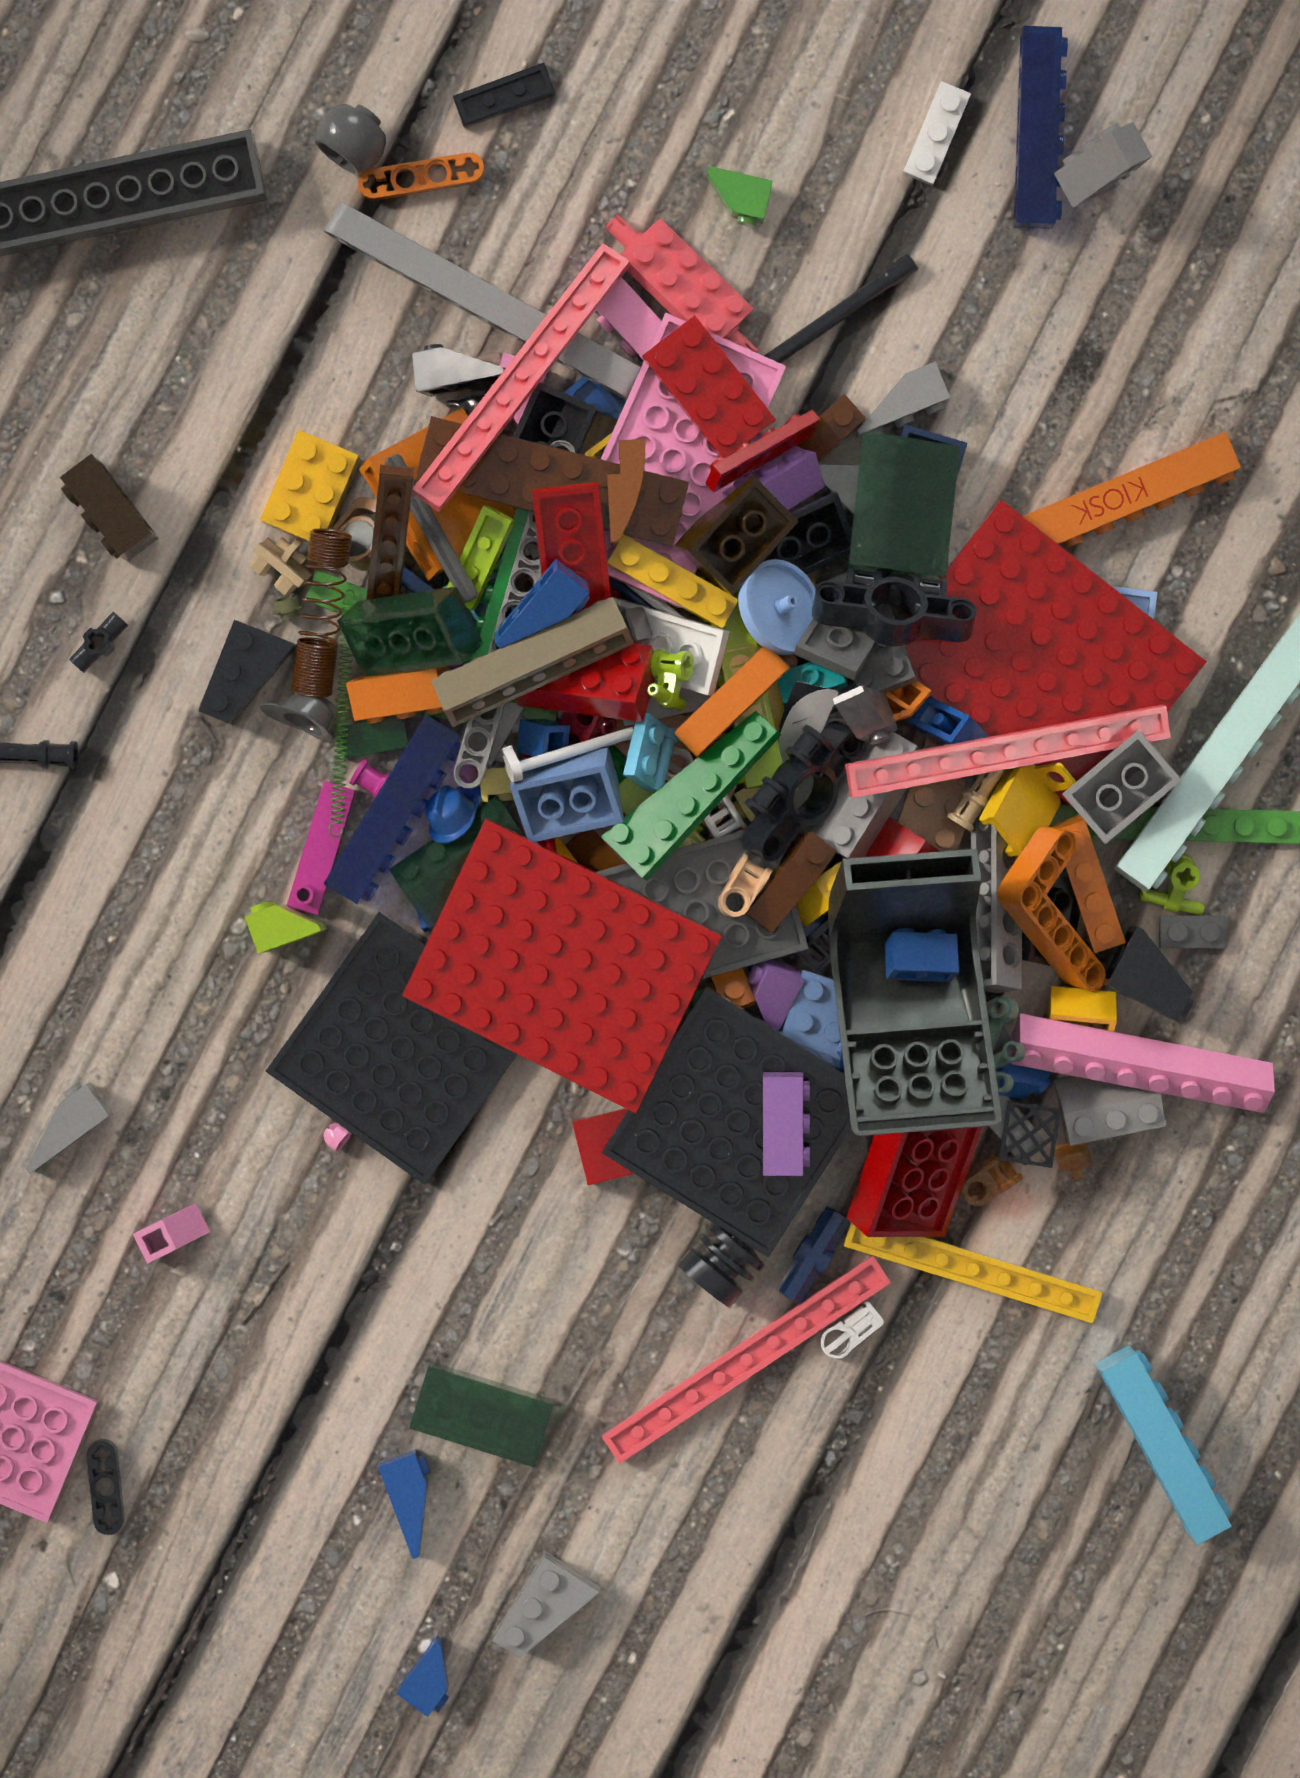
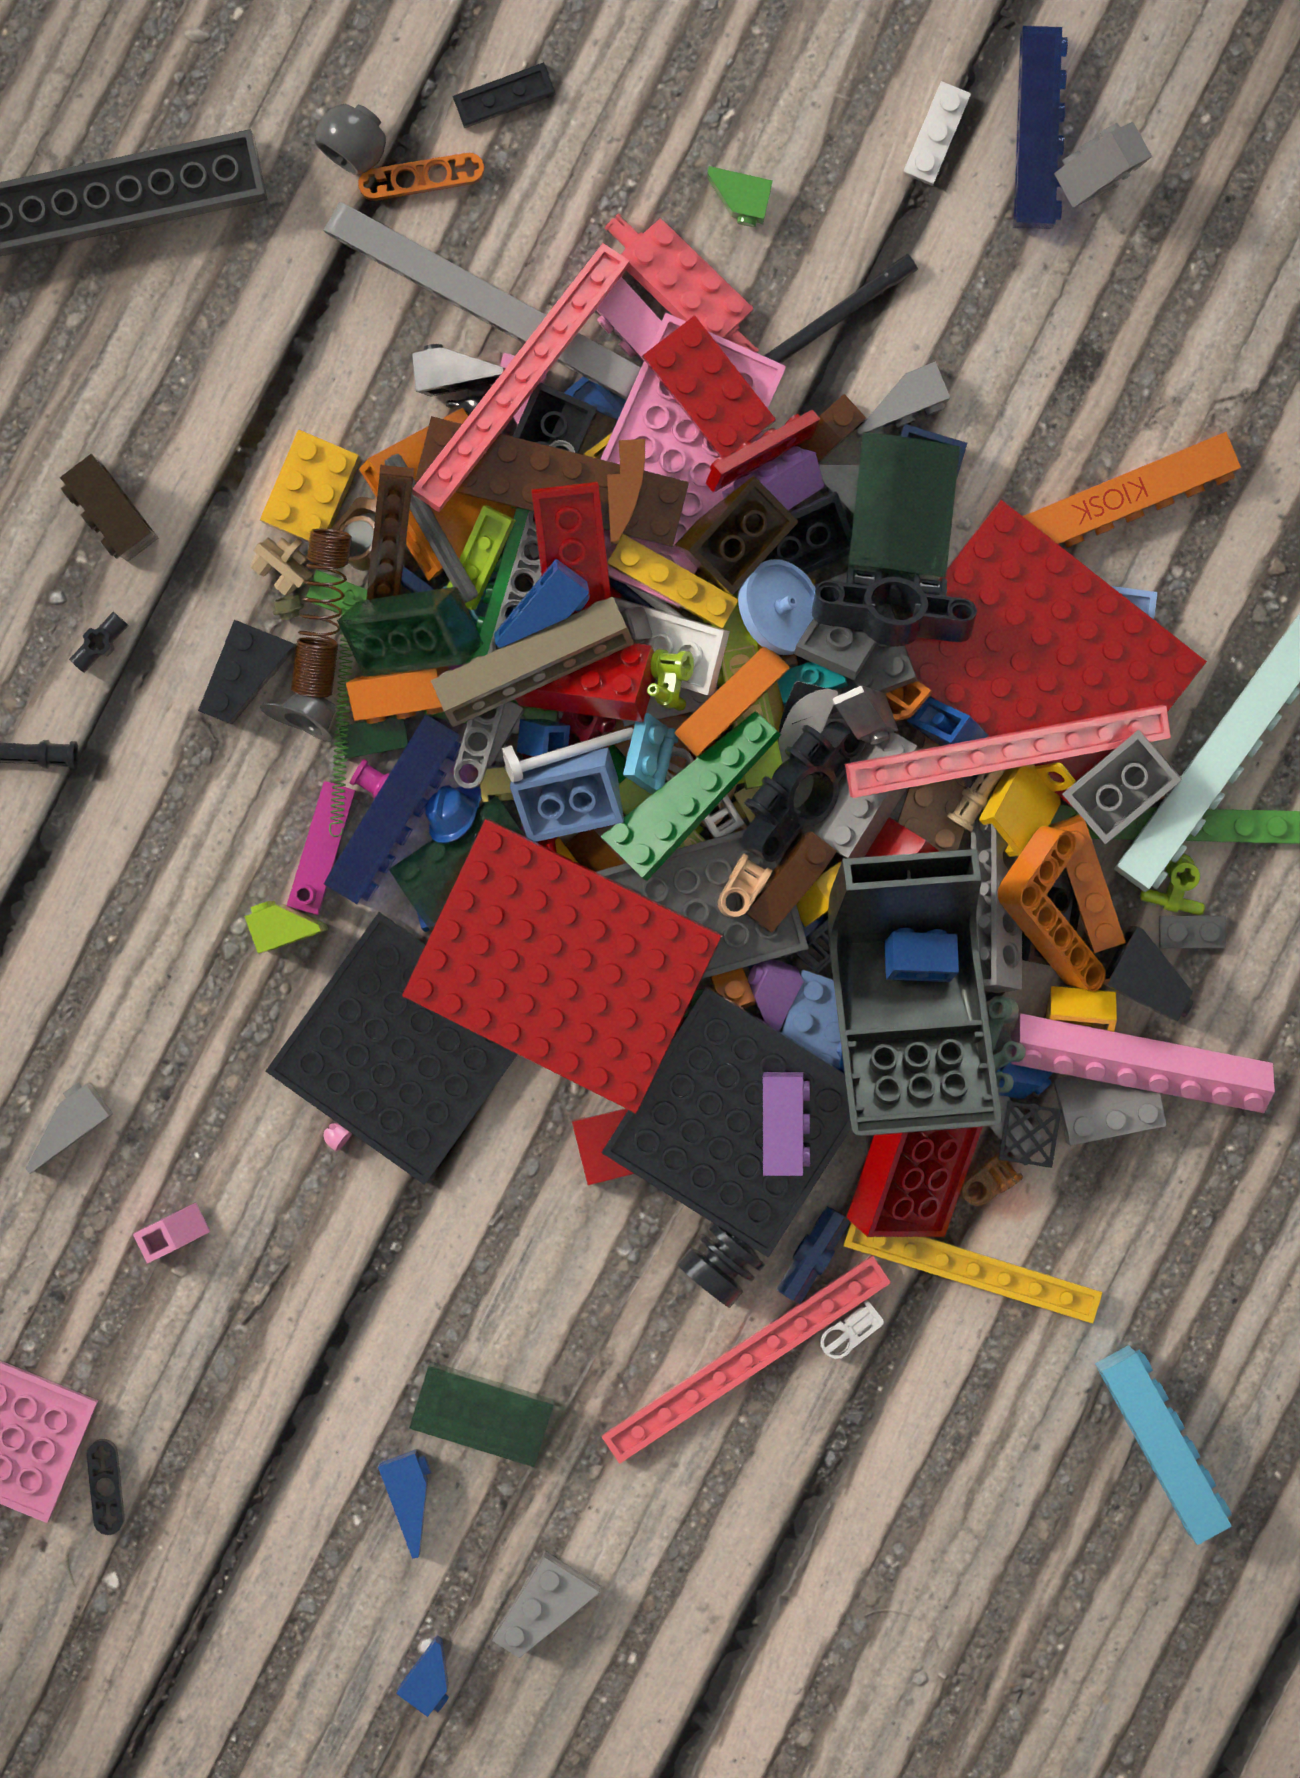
clear orange tile [1054,1143,1092,1181] -> none

